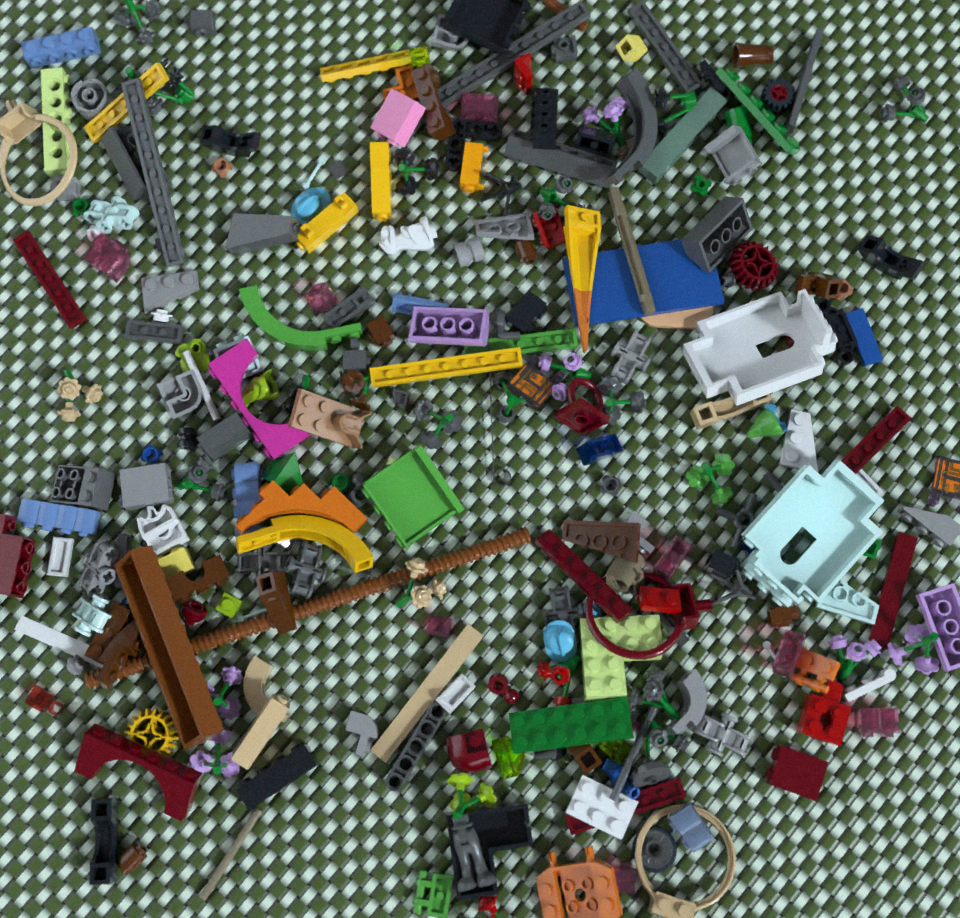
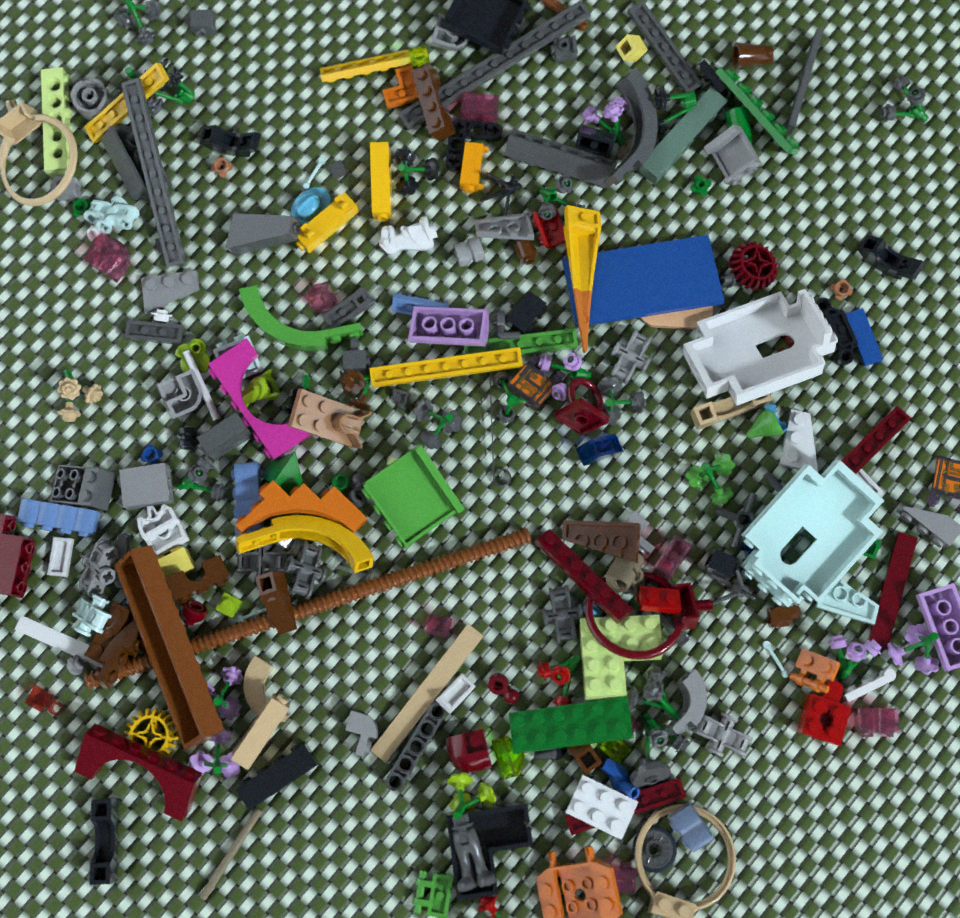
dark red plate [13,230,87,329] -> none
medium blue brick [21,26,101,69] -> none
reddish brown brick [116,843,147,875] -> none
reddish brown brick [367,315,395,348] -> none
bright pink brick [370,88,426,148] -> none
tan plant [395,557,447,609] -> none
red bracket [514,53,532,96] -> none
black brick [530,88,558,150] -> none
medium azure piece [543,620,577,662] -> none
dark grey plate [600,475,621,496] -> none
dark tan piece [608,187,656,315] -> none
dark grey piece [609,705,658,802] -> none
dark grey slope [681,196,753,273] -> none
black wheel [760,78,796,114] -> none
dark red panel [765,745,829,801] -> none
clear pink brick [772,630,805,679] -> none
reddish brown brick [795,272,843,299] -> none

